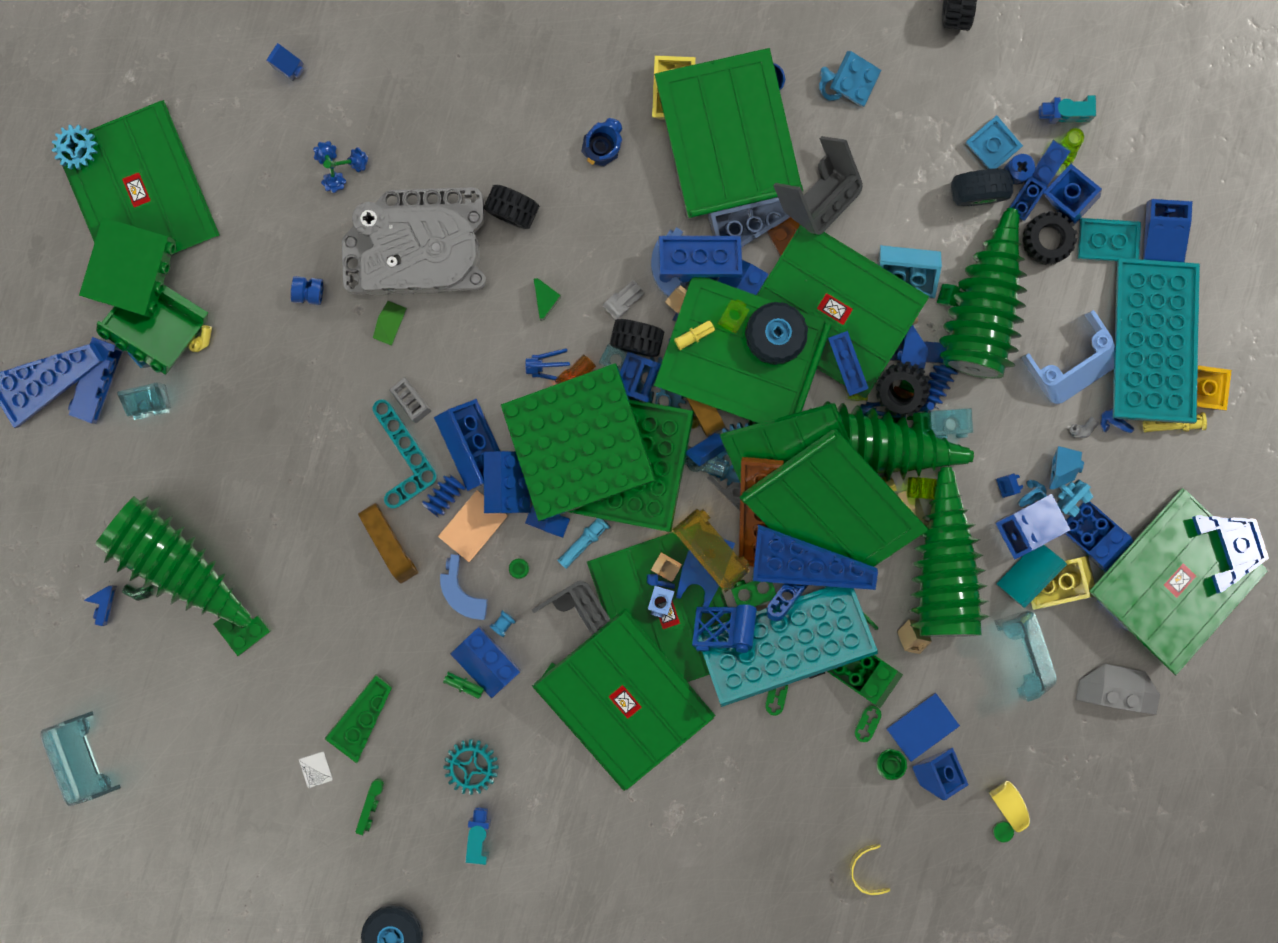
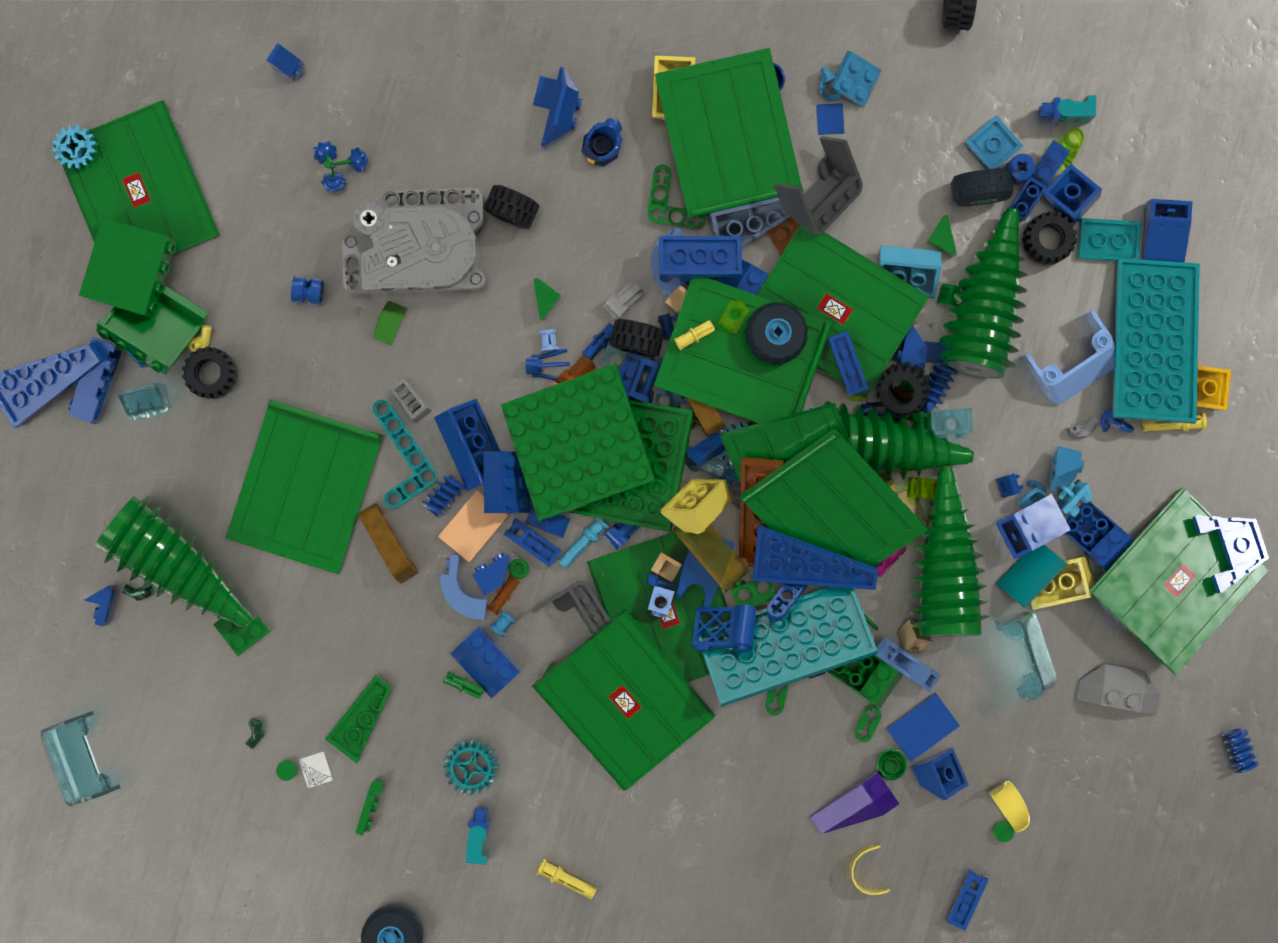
none -> black tyre [182,347,237,399]
none -> green door [225,399,383,575]
none -> clear green arm [245,718,264,749]
none -> green tile [276,760,297,781]
none -> blue slope [472,553,511,596]
none -> clear orange pin [487,575,520,615]
none -> blue plate [504,518,562,567]
none -> blue sticker [533,76,557,109]
none -> light yellow pin [536,858,597,900]
none -> light blue bush [539,329,559,352]
none -> blue wedge [541,67,582,150]
none -> blue pin [582,322,614,361]
none -> blue piece [603,523,641,550]
none -> green beam [648,164,706,230]
none -> blue pin [657,313,674,340]
none -> light yellow slope [660,479,732,534]
none -> dark purple wedge [810,770,899,834]
none -> blue sticker [817,103,844,135]
none -> dark pink axle [876,546,906,577]
none -> medium blue arch [876,637,941,692]
none -> green slope [926,215,957,257]
none -> blue plate [946,869,989,931]
none -> blue piece [1222,728,1259,774]

